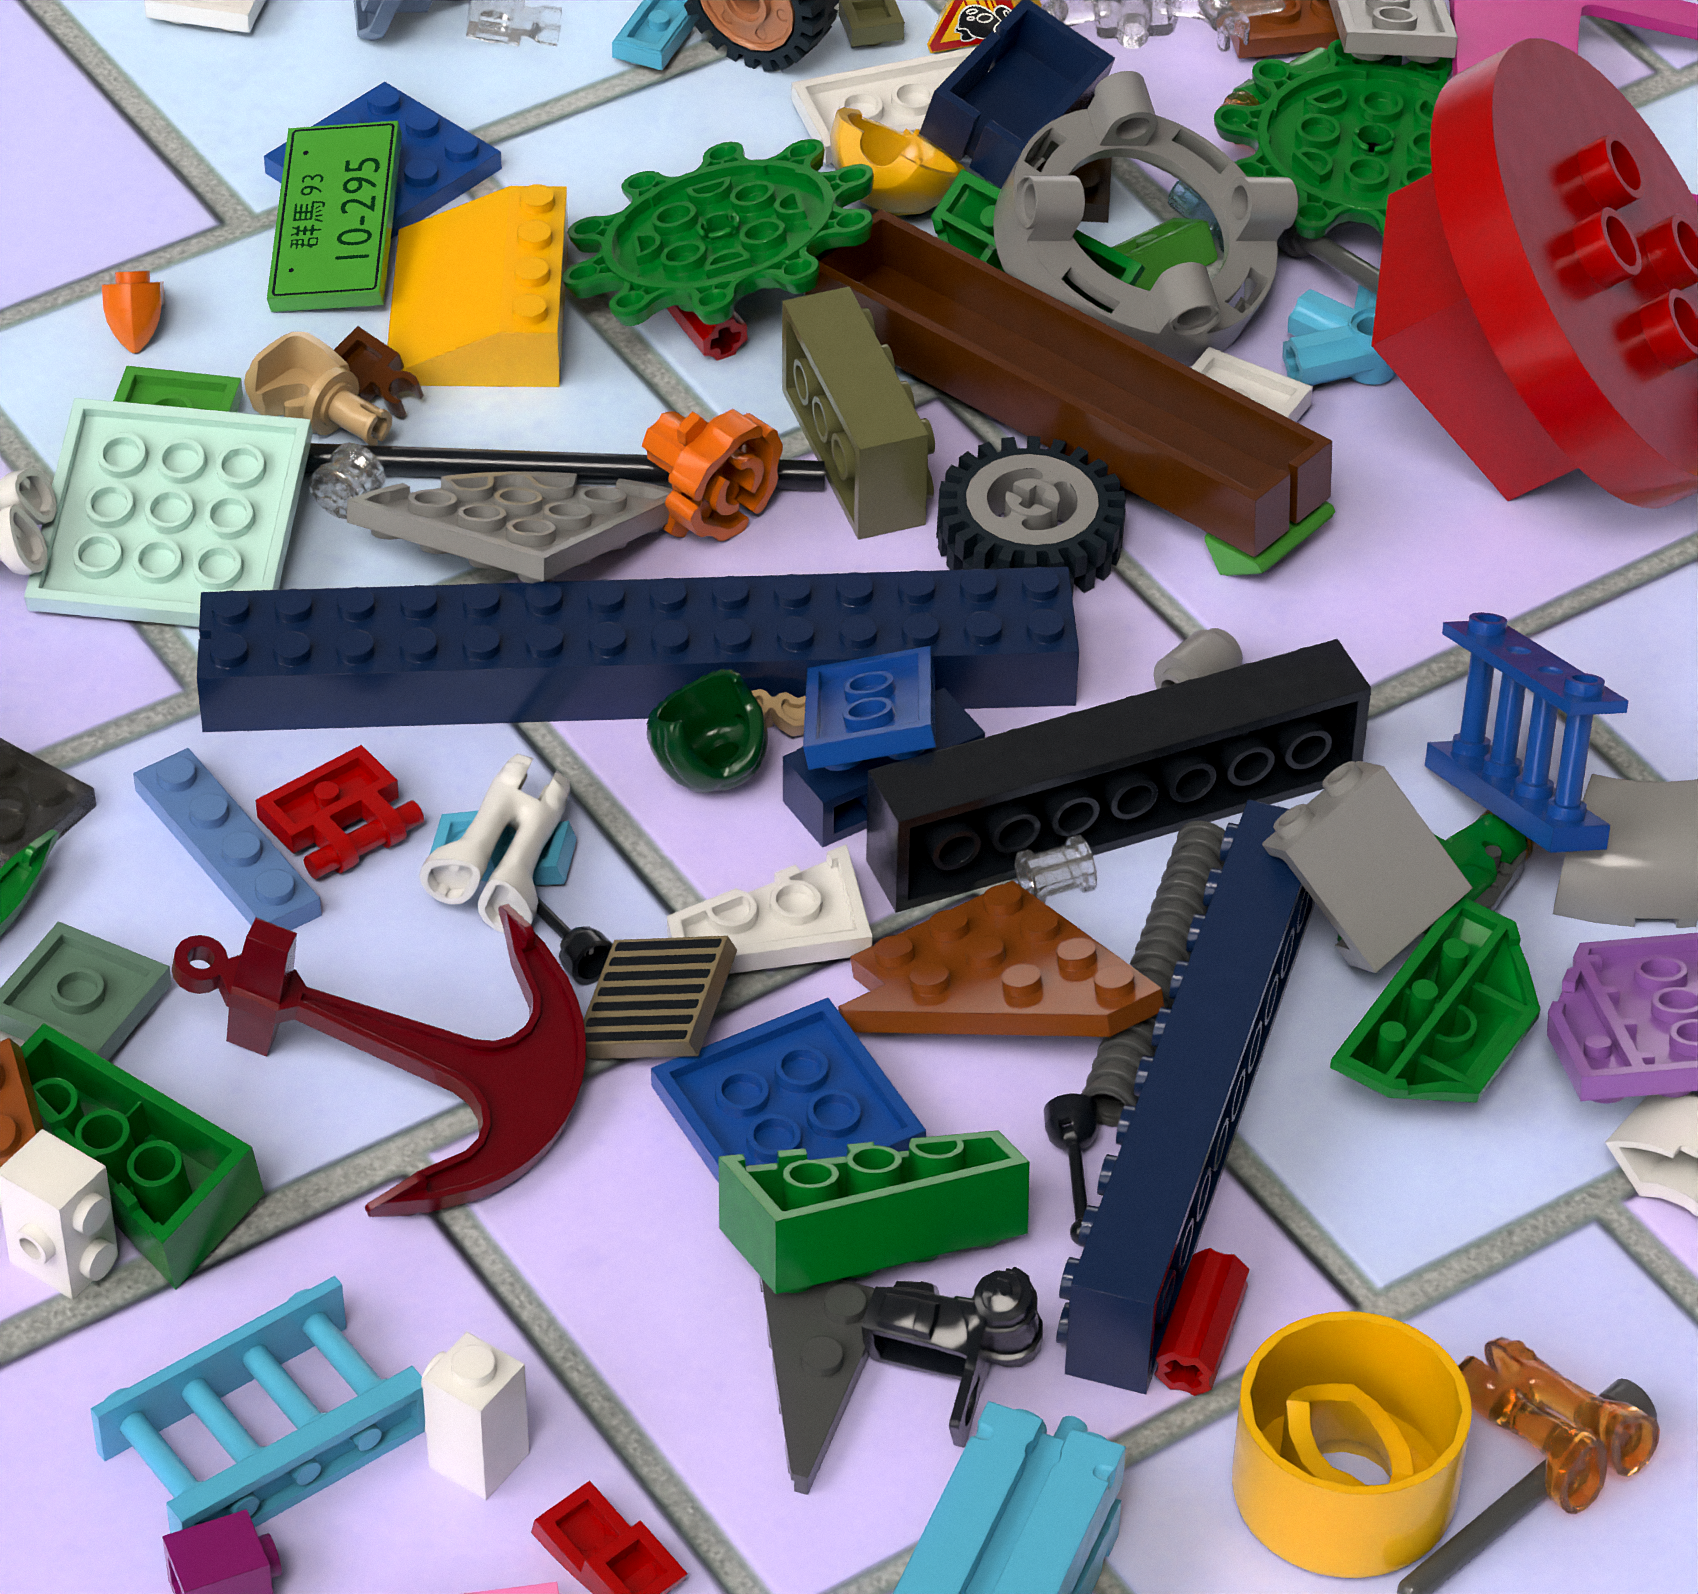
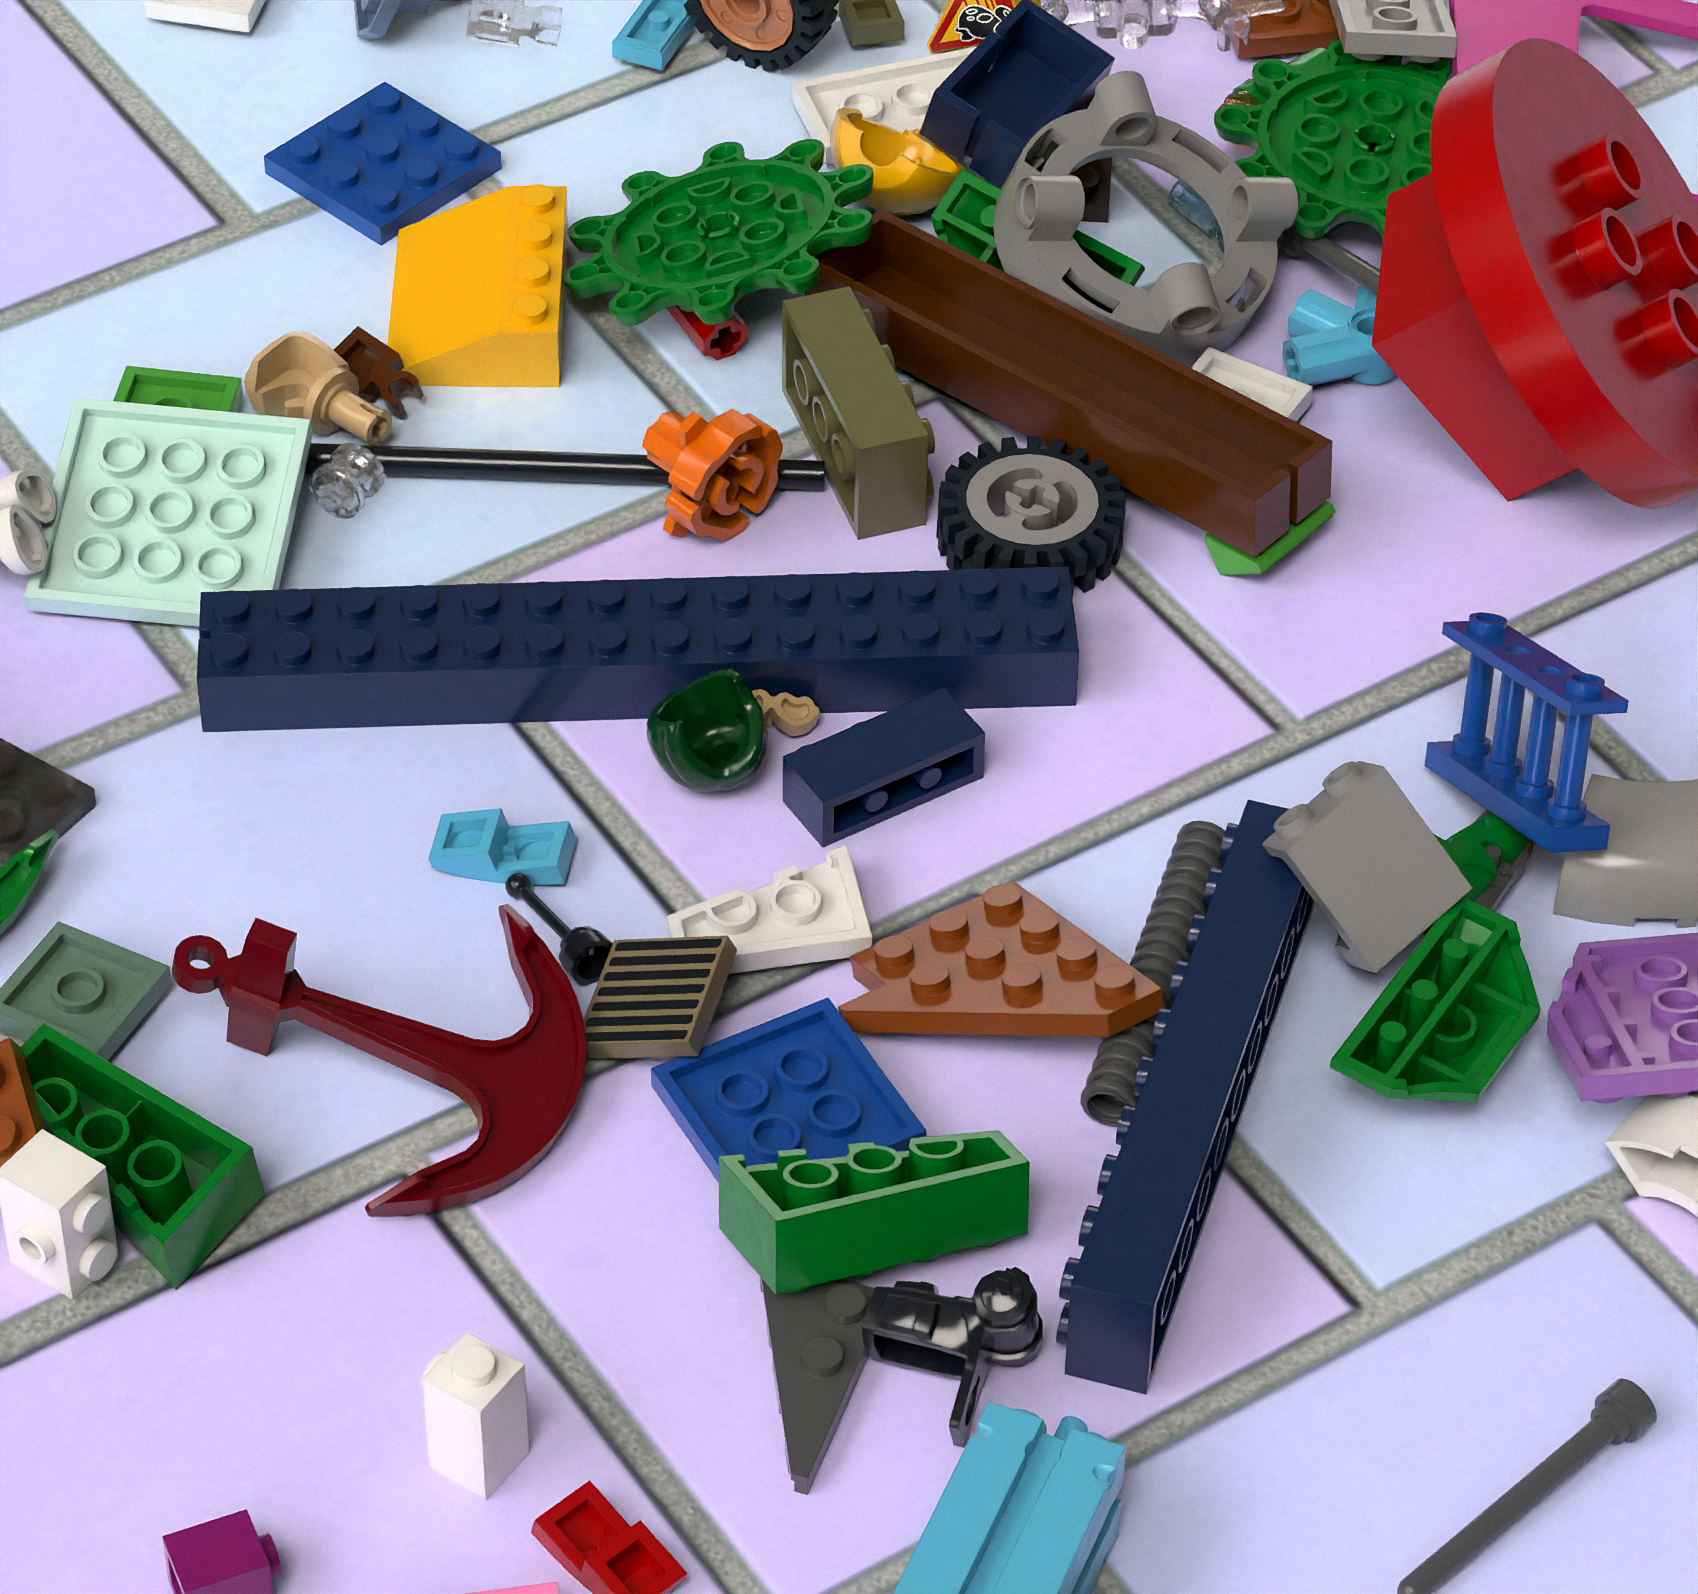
medium azure fence [90,1276,425,1533] -> none
orange plate [102,271,165,353] -> none
medium blue plate [133,748,322,931] -> none
red plate [255,745,424,879] -> none
bright green tile [267,121,402,312] -> none
light grey plate [347,471,672,583] -> none
white piece [419,753,570,933] -> none
blue plate [803,646,936,771] -> none
black brick [866,639,1371,913] -> none
clear bush [1015,835,1097,903] -> none
black hinge [1043,1093,1099,1245] -> none
bright green slope [1111,218,1217,291] -> none
light grey brick [1153,628,1243,689] -> none
red axle [1154,1248,1250,1396] -> none
yellow piece [1232,1311,1472,1578] -> none
clear orange piece [1458,1337,1660,1514] -> none

